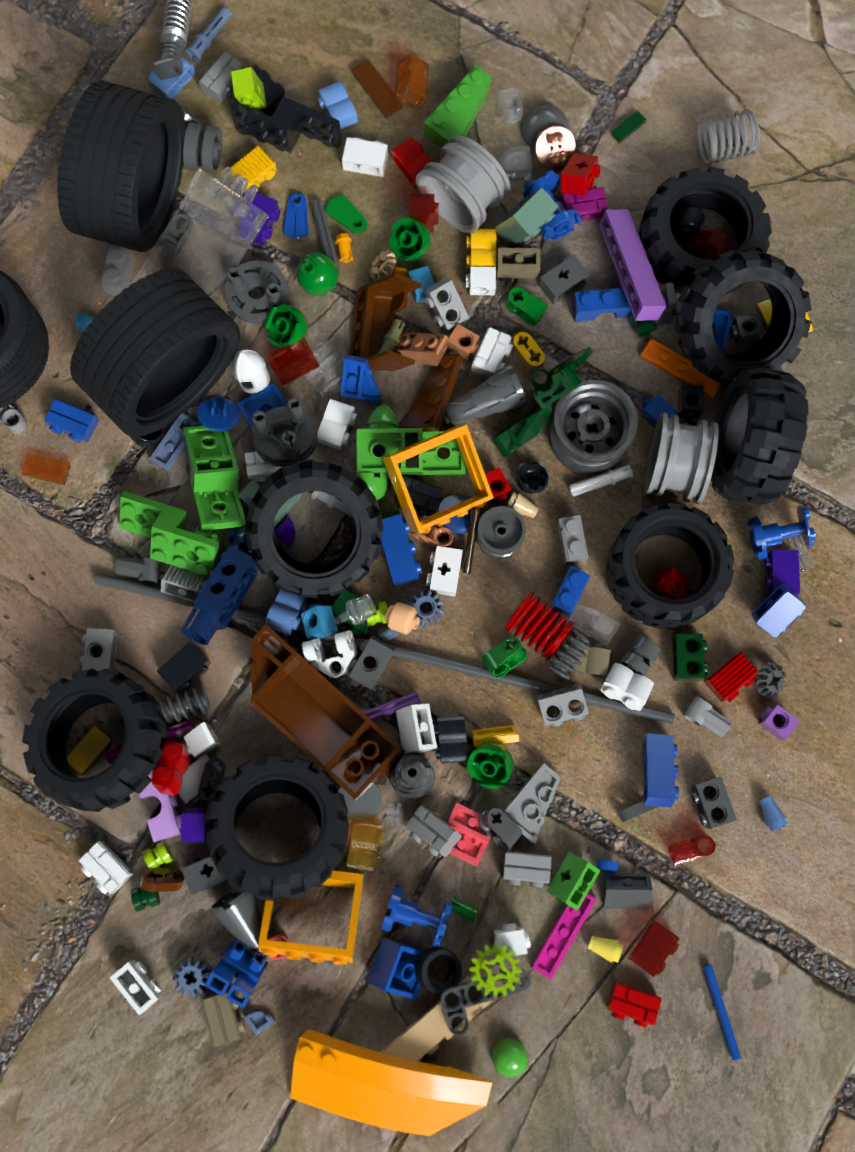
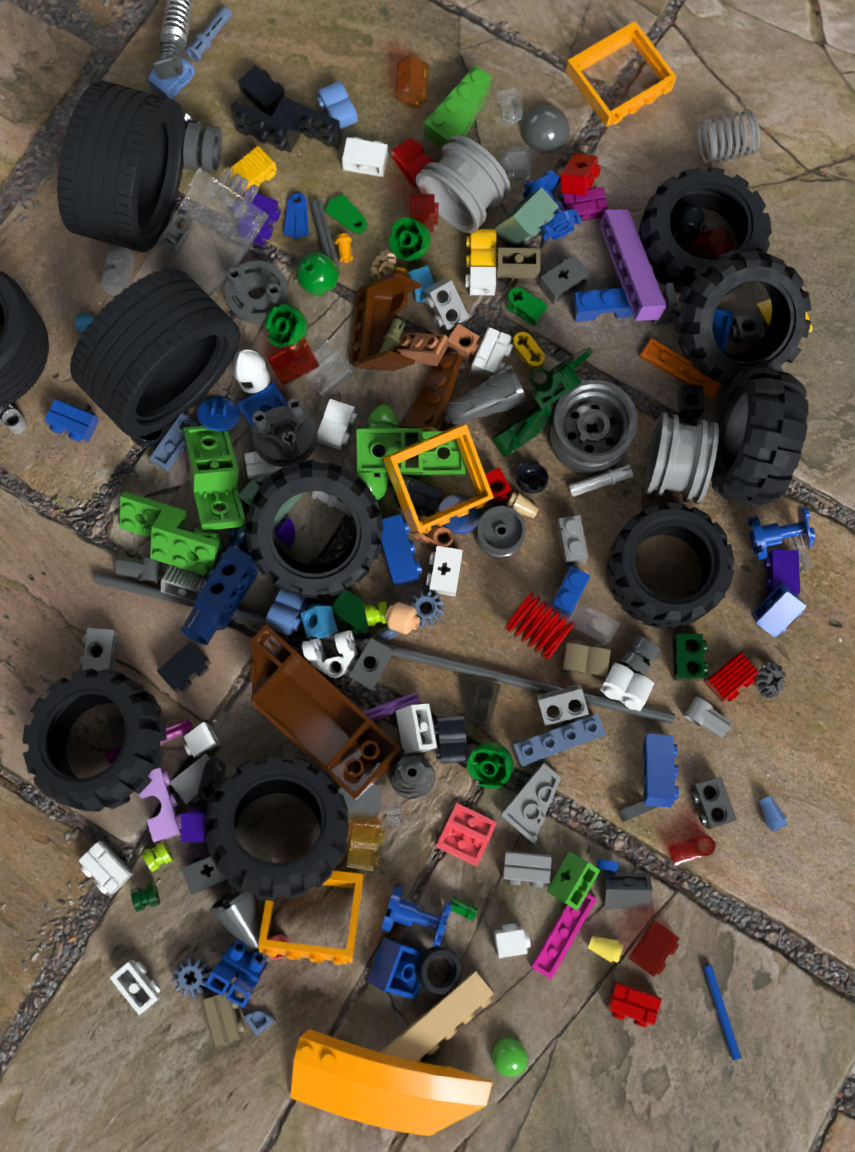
clear orange tile [21,453,71,486] -> none
yellow tile [67,726,113,775] -> none
reddish brown beam [140,868,185,892] -> none
red brick [151,741,190,797] -> none
dark grey piece [160,685,210,725] -> none
light grey brick [199,52,244,104] -> none
lime brick [231,67,266,111] -> none
clear piece [334,594,377,625] -> none
blue wing [340,355,382,404] -> none
reddish brown tile [352,59,403,118] -> none
light grey brick [406,805,462,857] -> none
dark grey beam [440,967,531,1036] -> none
dark brown bar [462,508,480,574] -> none
lime gear [470,943,522,998] -> none
yellow tile [471,725,519,747] -> none
dark grey piece [478,808,523,851] -> none
green piece [482,637,527,678] -> none
plate [535,126,576,168] -> none
dark grey piece [546,629,592,680] -> none
dark green piece [611,111,647,144] -> none
dark green wheel [630,314,657,338] -> none
blue brick [641,395,677,428] -> none
red brick [651,567,688,599] -> none
medium lavender brick [759,704,799,741] -> none
none -> clear smoke wing [458,674,501,728]
none -> sand blue brick [512,713,606,767]
none -> light orange window [566,21,676,127]

